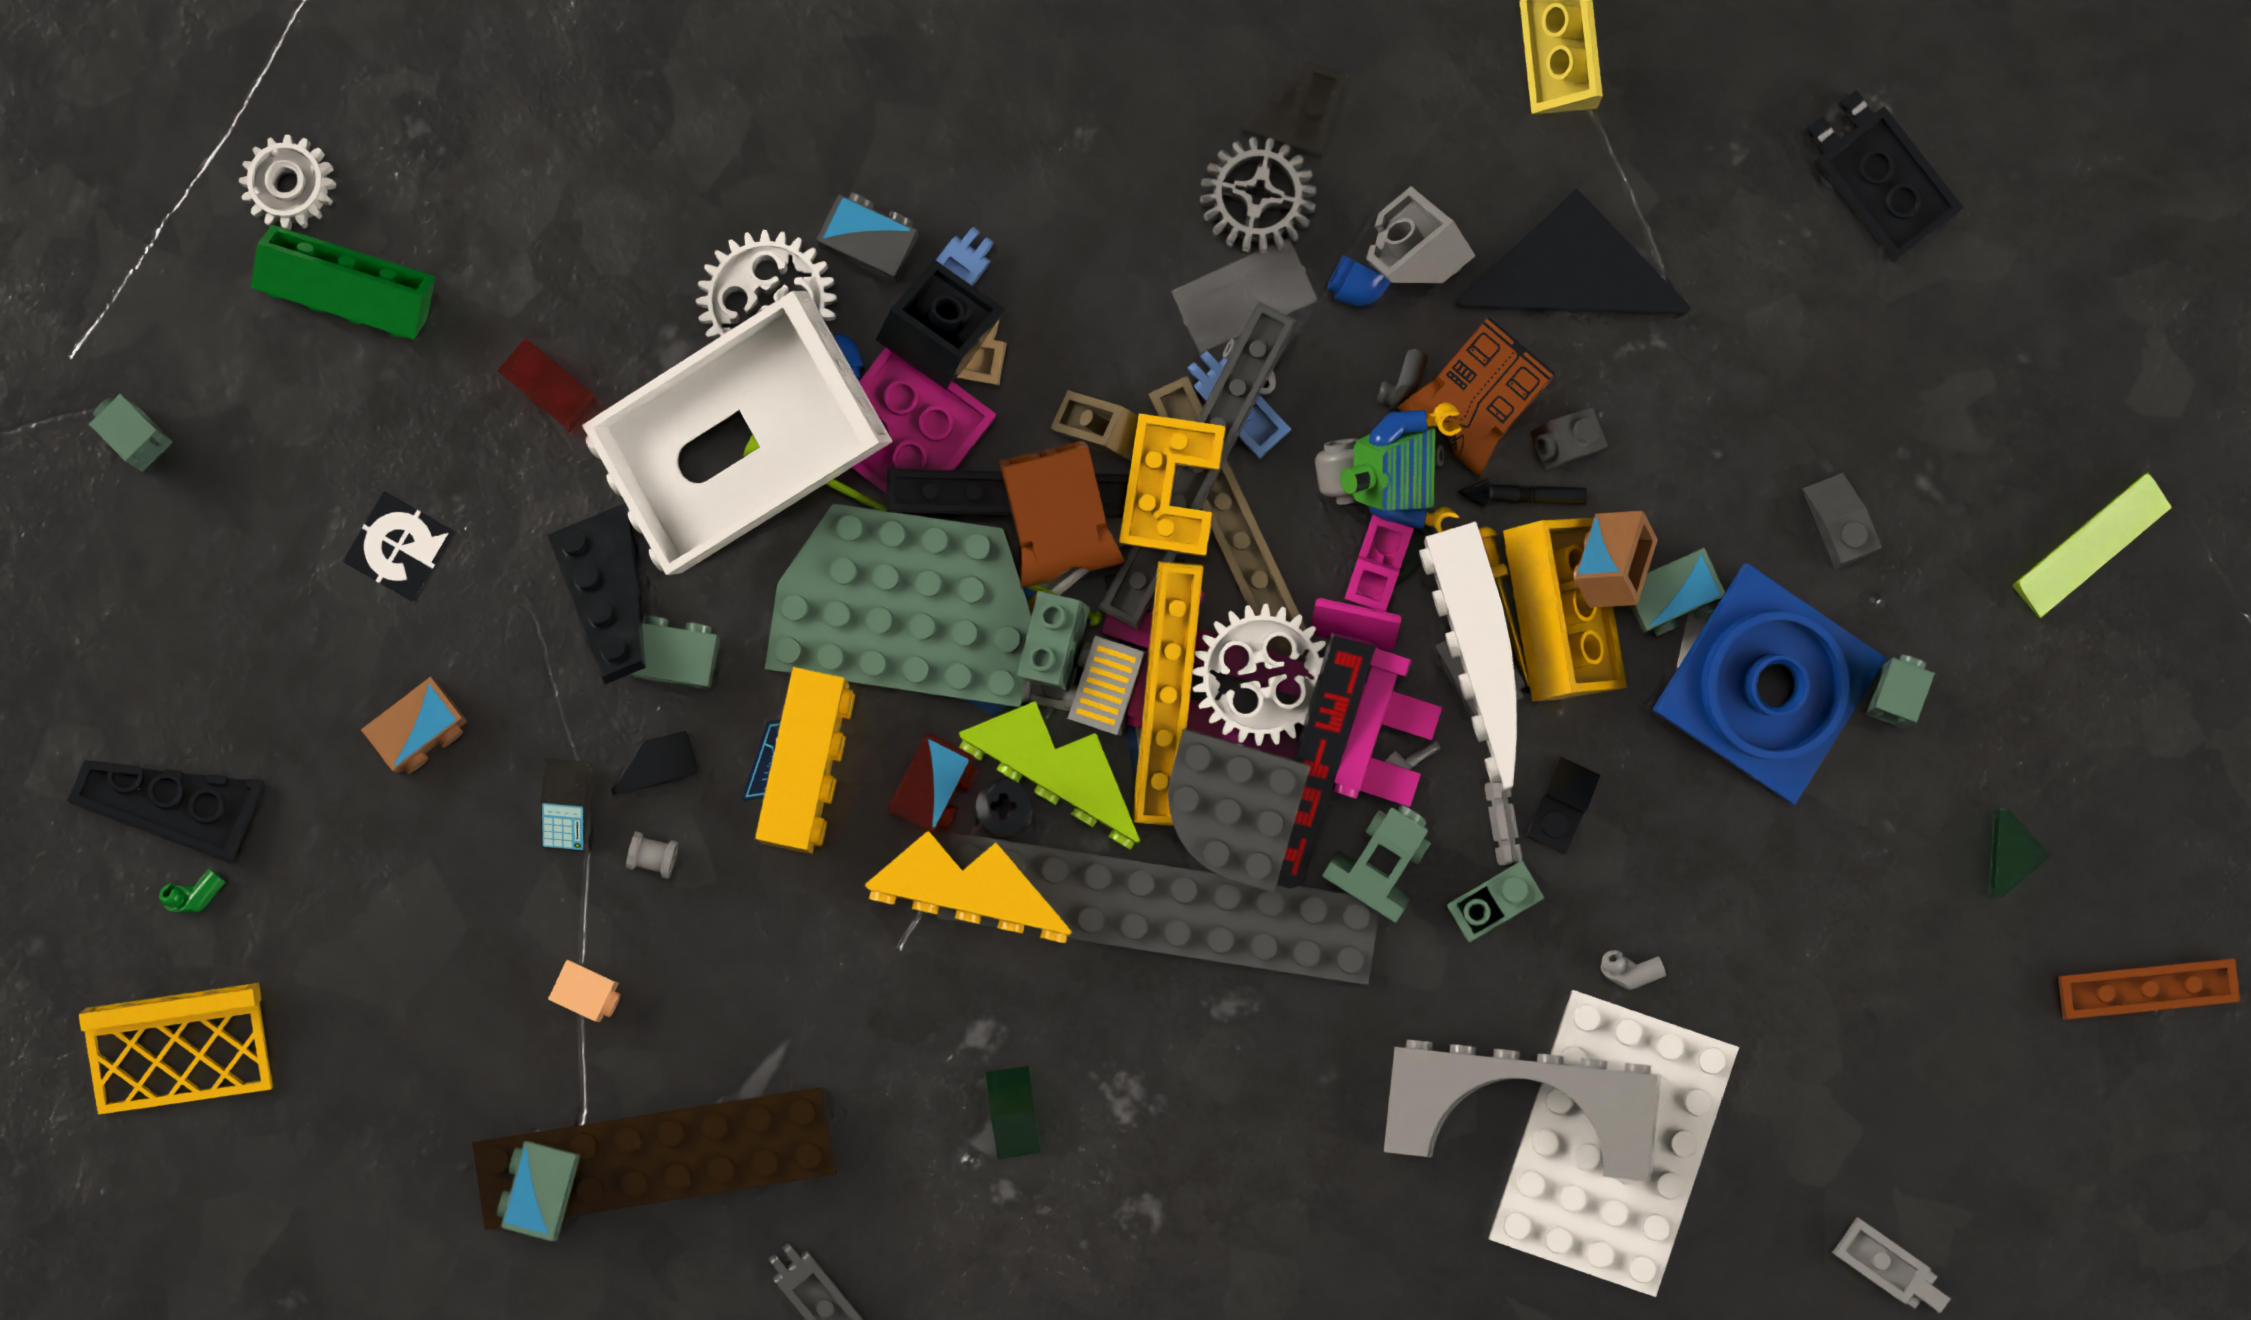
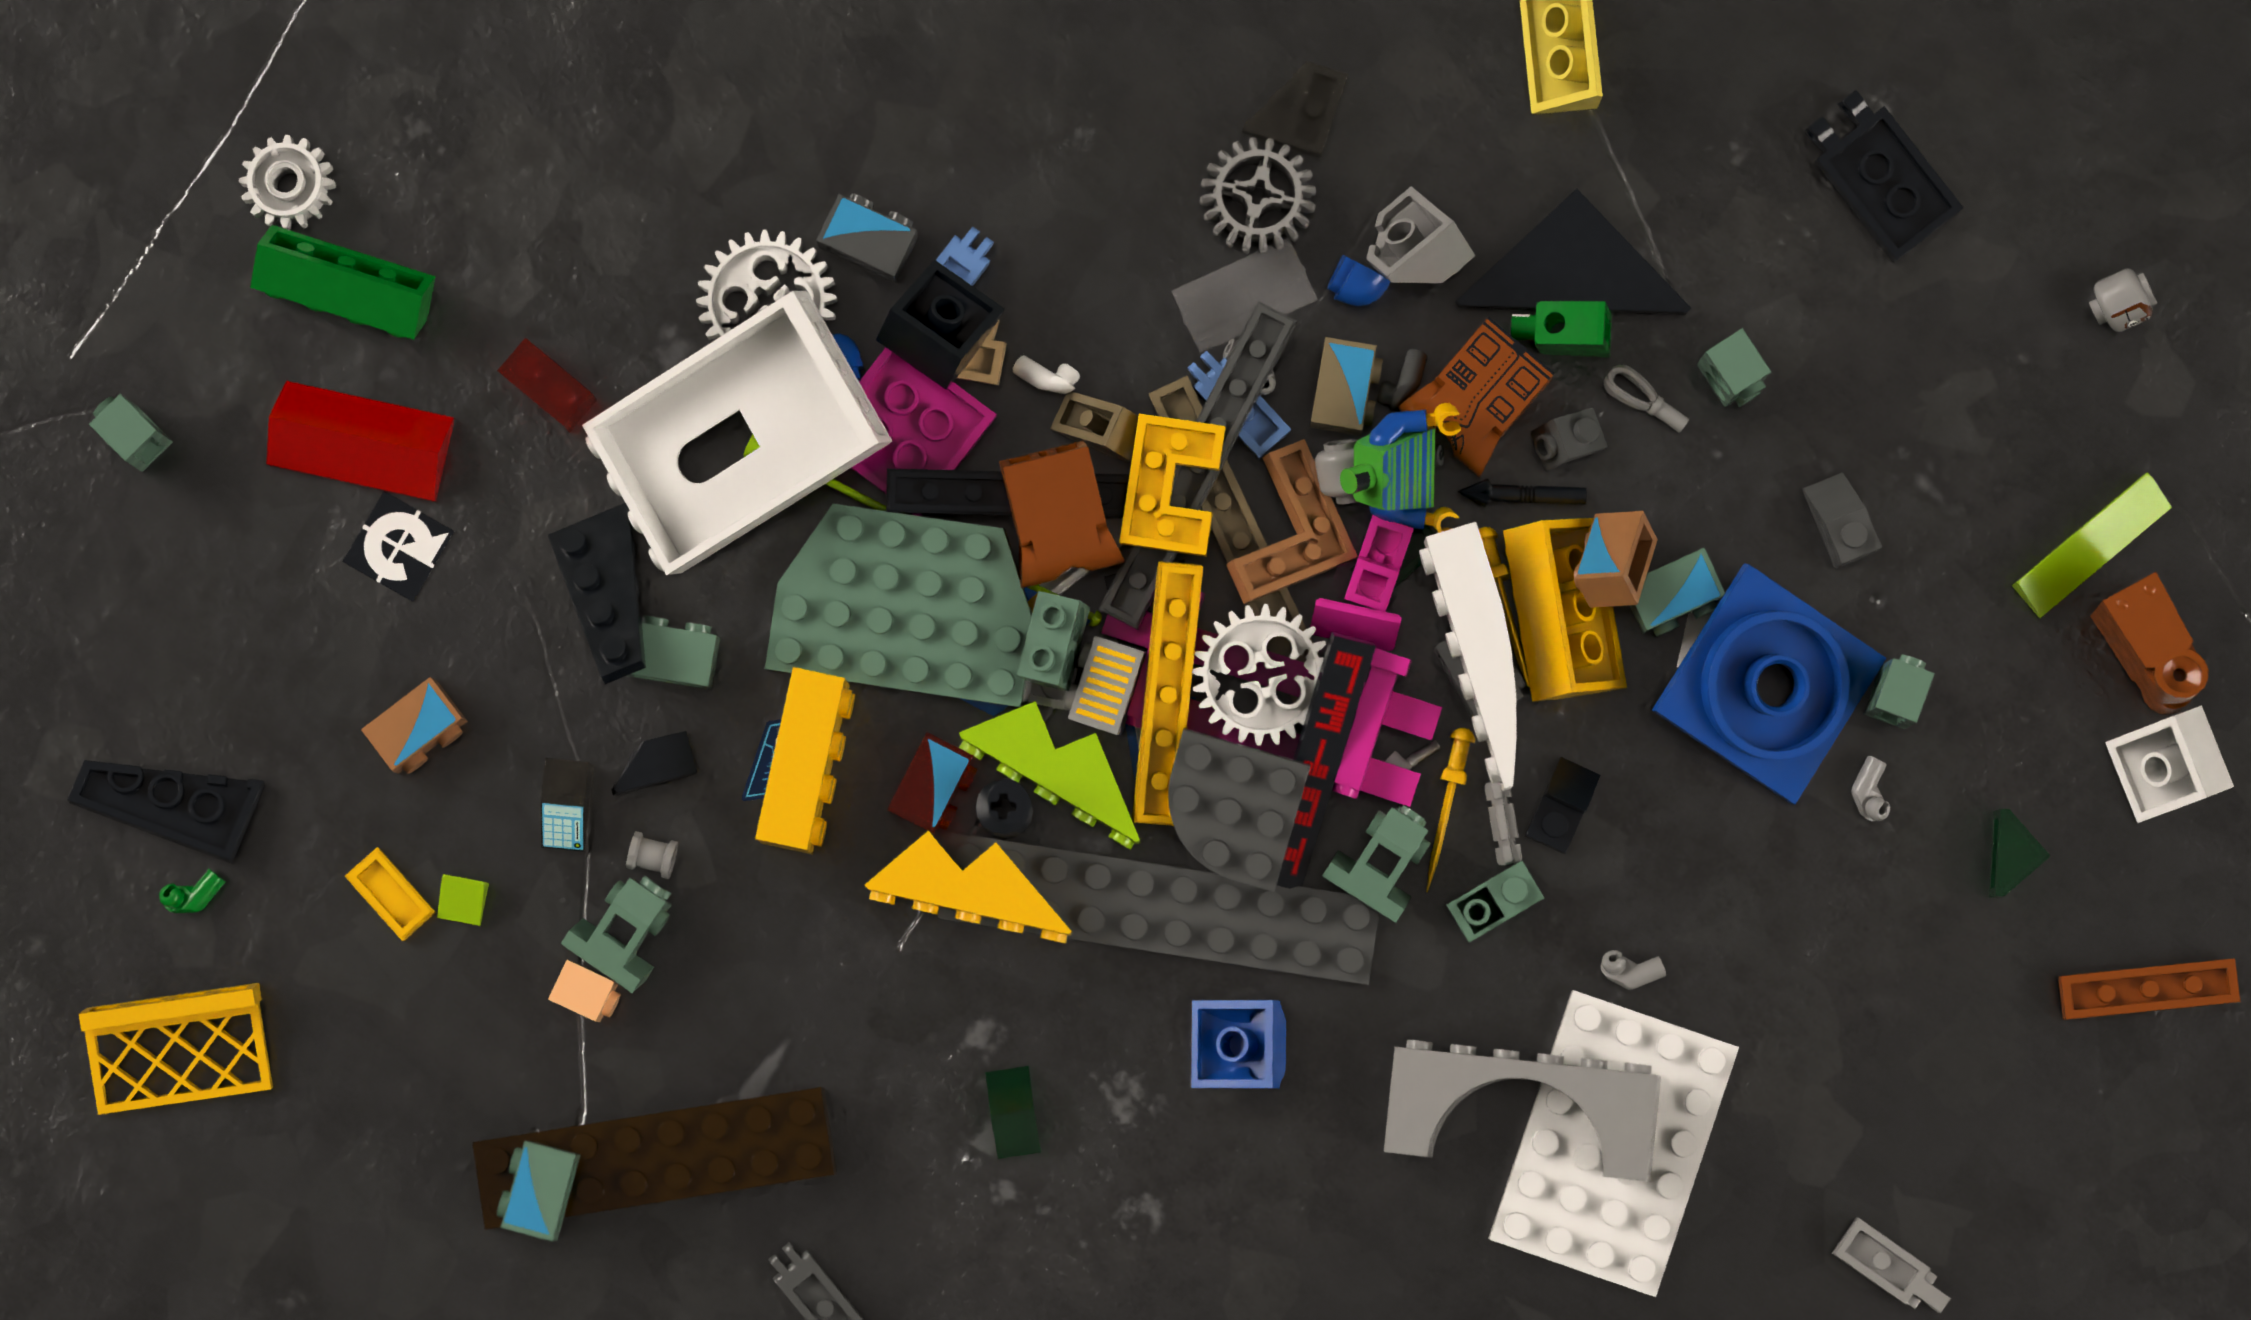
none -> red slope [266,381,455,502]
none -> yellow tile [345,847,436,941]
none -> lime slope [437,874,489,926]
none -> sand green tile [561,875,672,993]
none -> white arm [1013,355,1080,394]
none -> blue slope [1191,1000,1286,1089]
none -> medium nougat plate [1226,439,1358,604]
none -> dark tan brick [1310,337,1383,436]
none -> yellow sword [1426,727,1475,893]
none -> green torso [1511,301,1612,358]
none -> light grey piece [1604,365,1689,433]
none -> sand green brick [1697,328,1771,407]
none -> light grey arm [1851,756,1890,821]
none -> light grey head [2089,268,2158,332]
none -> dark orange piece [2090,572,2209,715]
none -> white slope [2105,705,2234,823]

